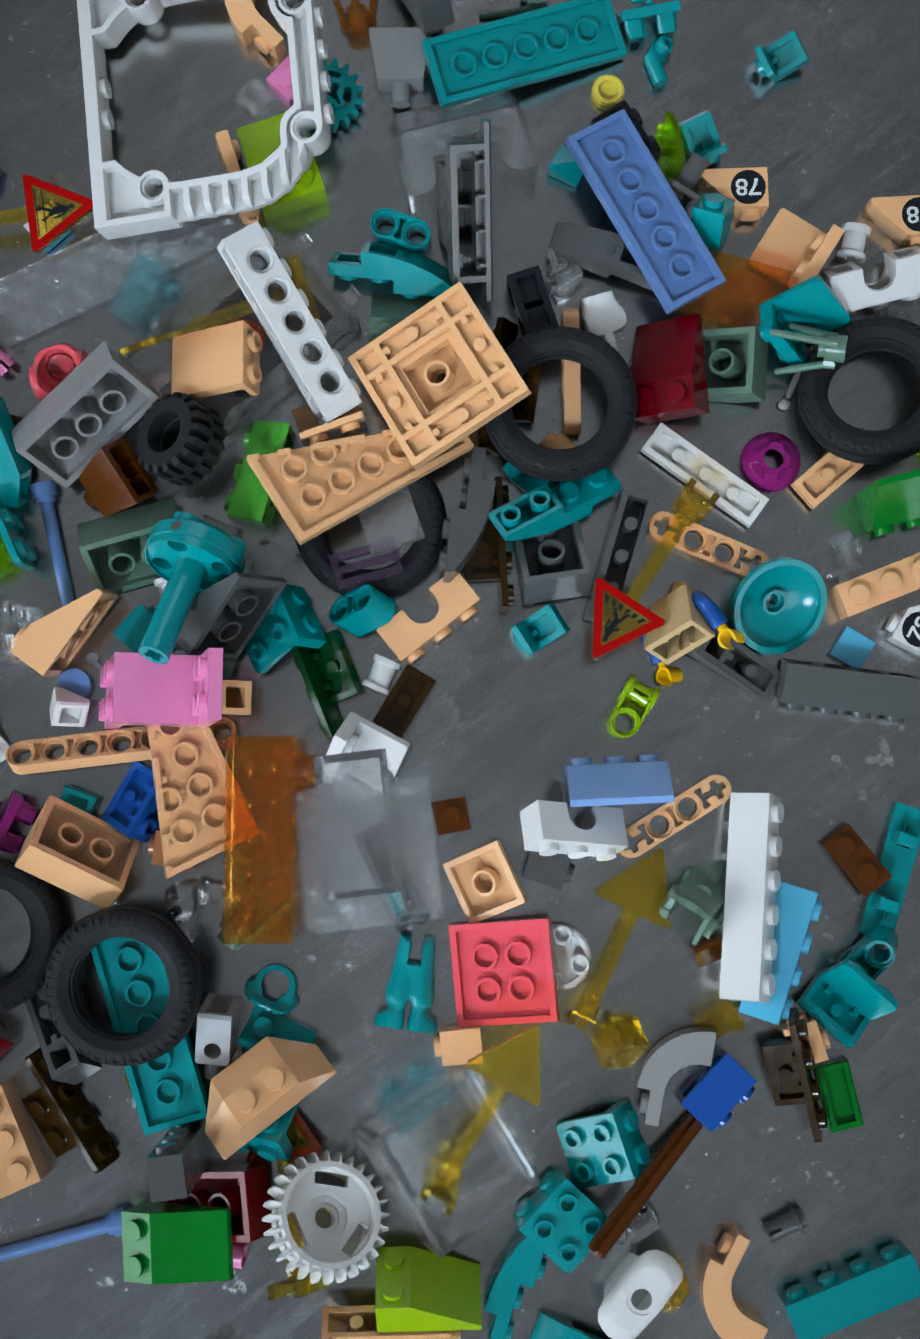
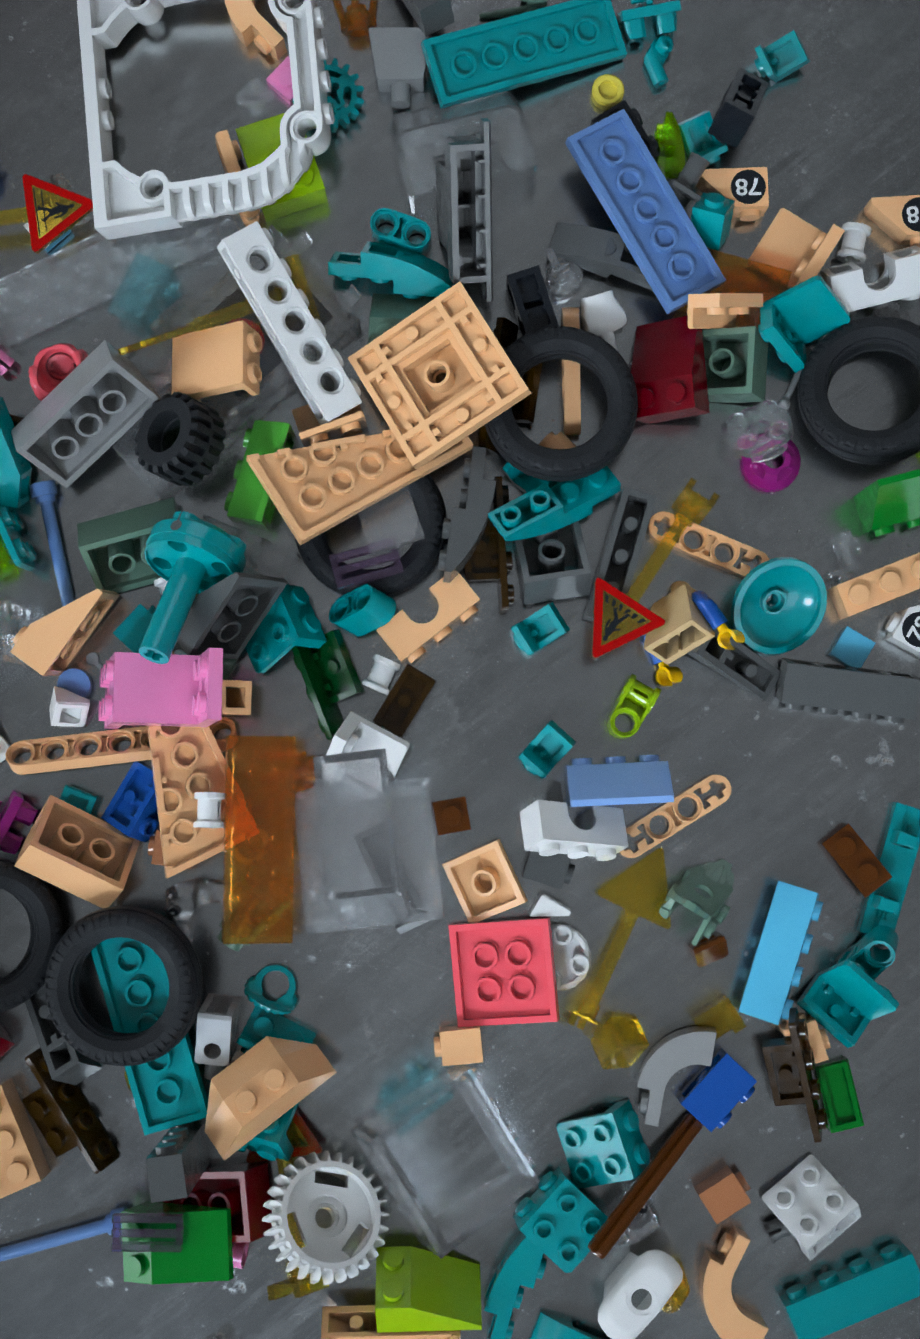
reddish brown torso [80,437,159,517] -> none
teal piece [373,933,437,1034] -> none
clear yellow piece [419,1024,541,1216] -> none
teal slope [547,145,584,188] -> none
white plate [640,423,769,528] -> none
white brick [719,792,784,1003] -> none
sand green plant [769,322,848,375] -> none
light nougat hinge [790,427,865,510] -> none
none -> tile [111,1213,184,1252]
none -> white bush [193,792,225,828]
none -> teal bracket [518,720,576,779]
none -> white slope [529,892,571,917]
none -> light nougat bracket [687,293,763,329]
none -> nougat brick [694,1165,751,1224]
none -> black brick [707,67,769,148]
none -> clear plate [725,400,794,463]
none -> white bracket [762,1154,861,1261]

